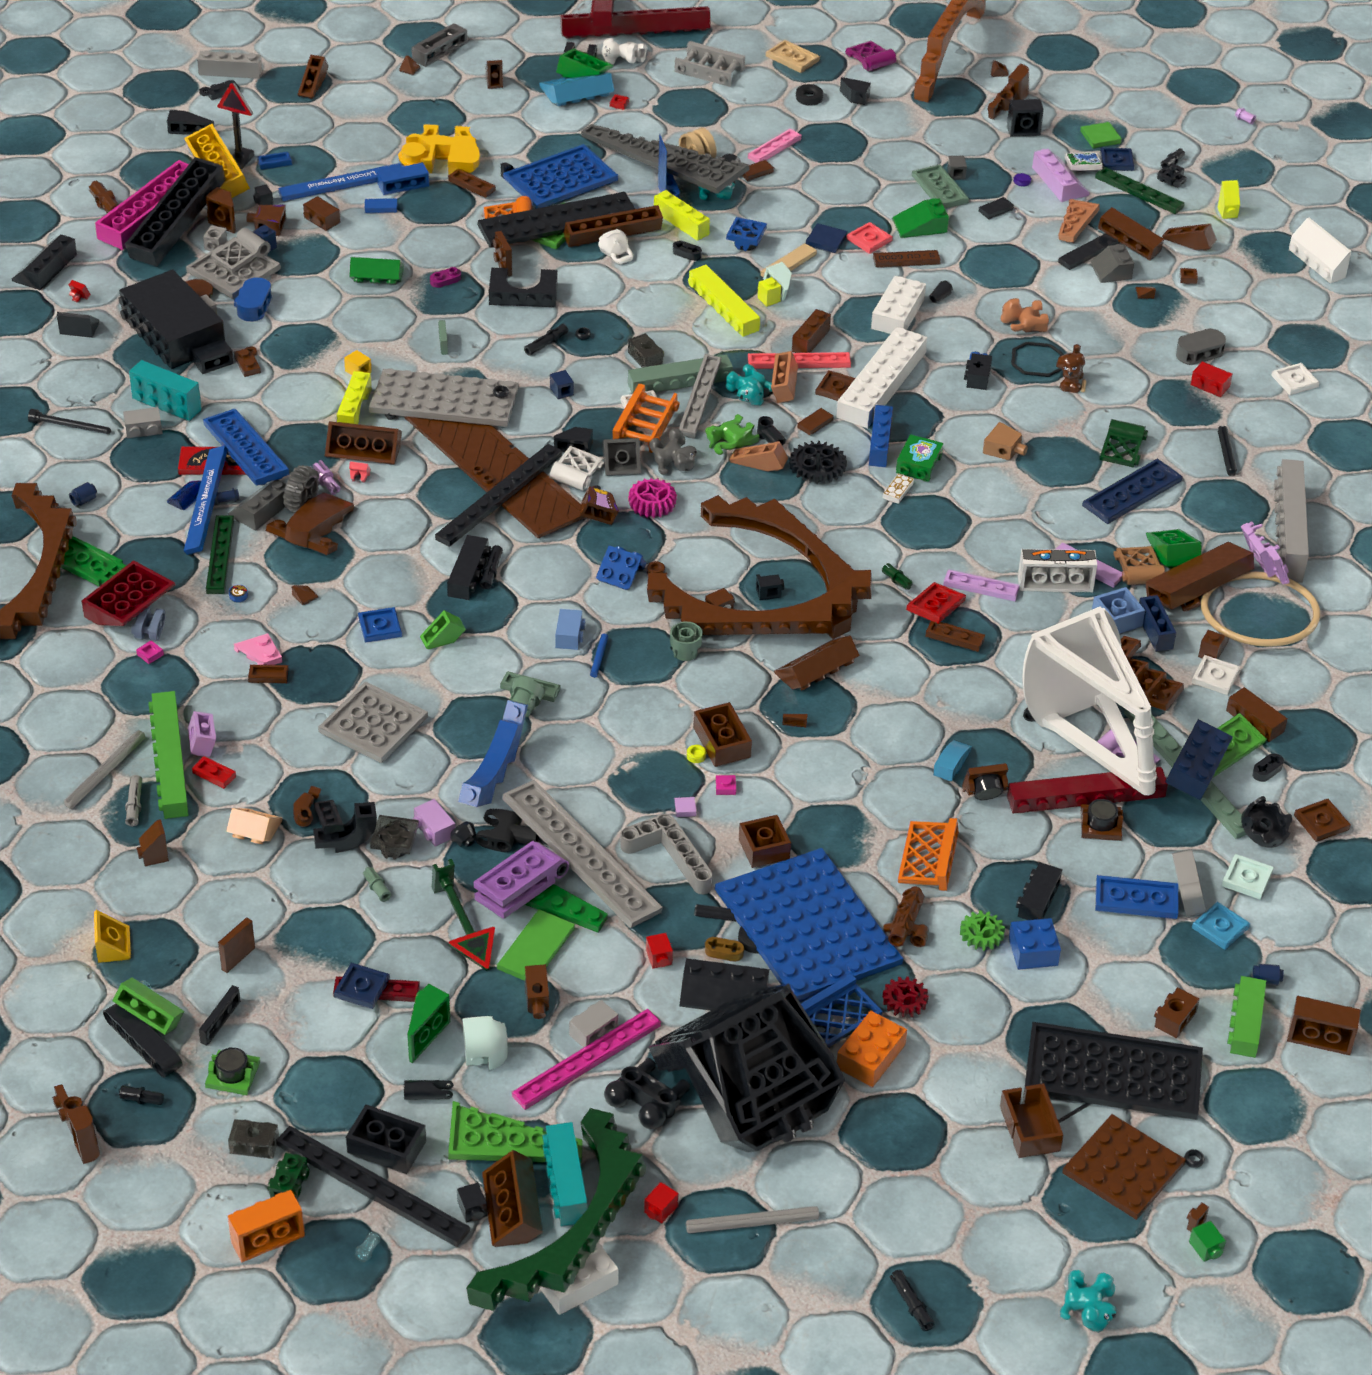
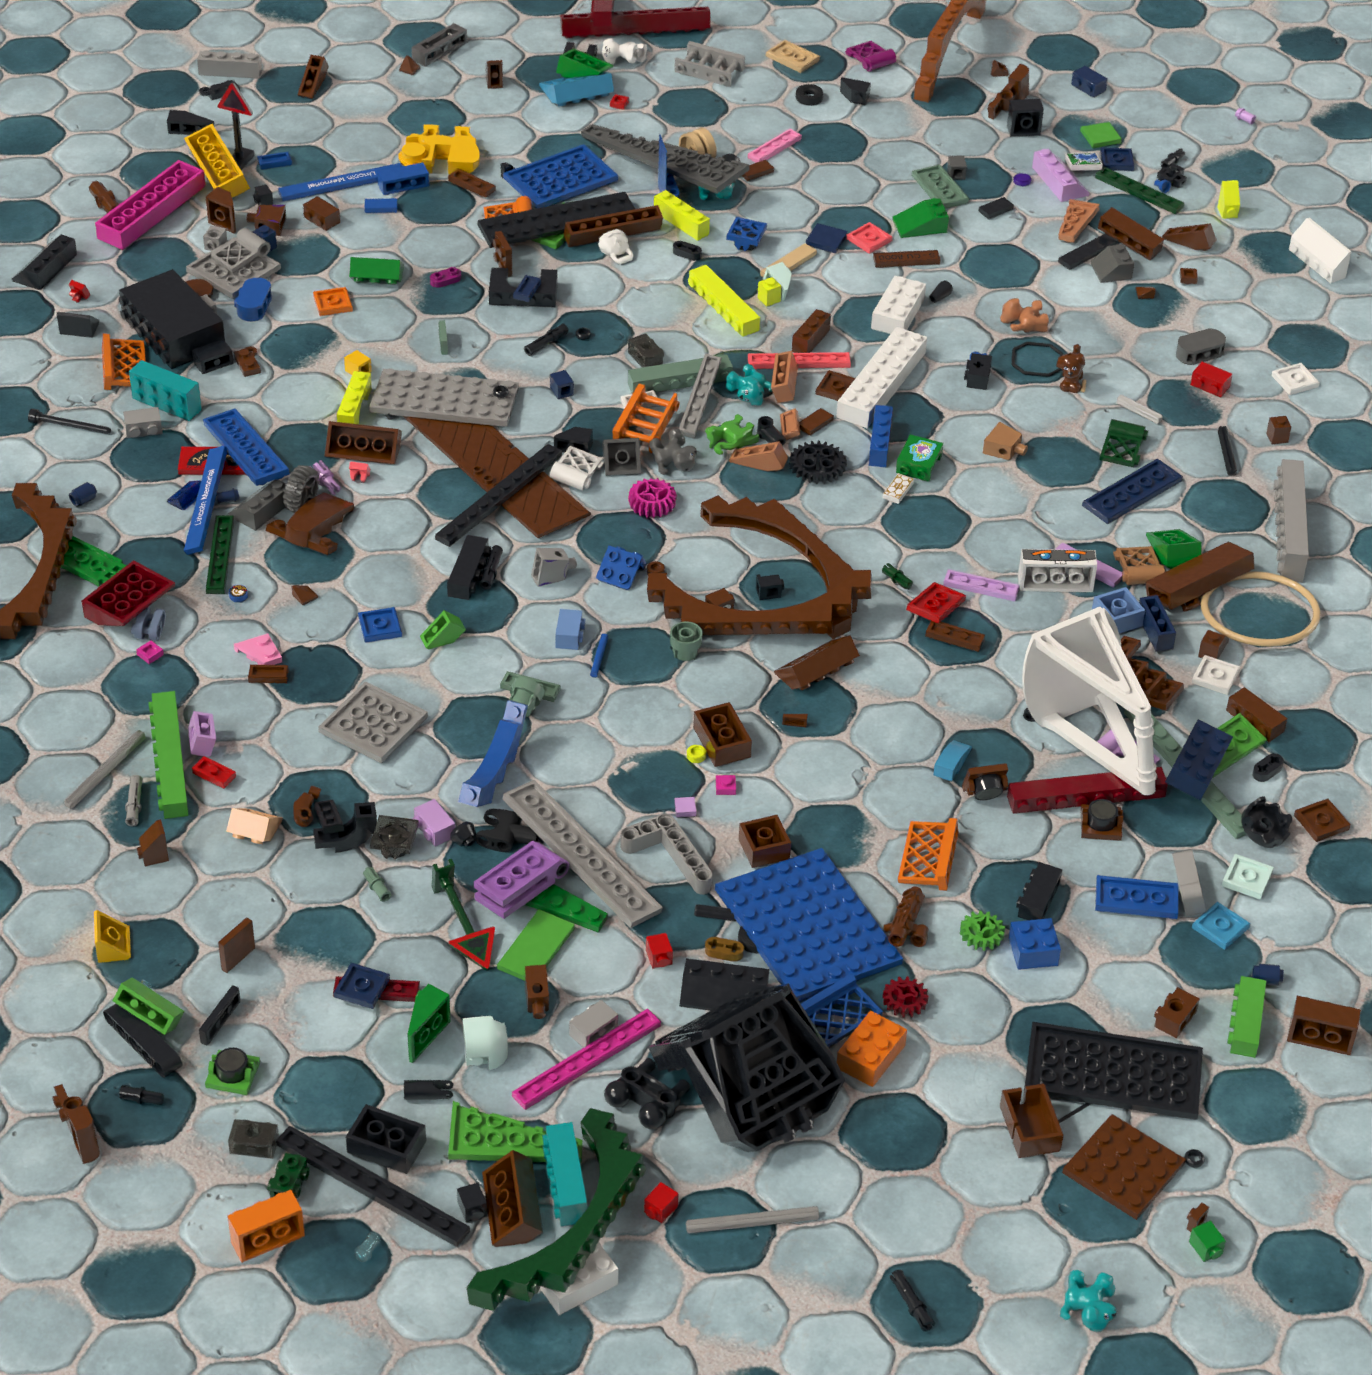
black brick [125,157,226,267] -> none
reddish brown torso [580,485,619,525] -> none
lavender piece [1241,522,1290,585] -> none
none -> orange fence [102,334,145,390]
none -> orange tile [313,287,353,316]
none -> dark blue tile [513,275,541,302]
none -> light grey torso [531,548,577,587]
none -> nougat tile [780,408,800,440]
none -> dark blue brick [1071,66,1108,98]
none -> axle [1116,395,1163,424]
none -> blue piece [1154,180,1171,193]
none -> reddish brown brick [1266,416,1292,444]

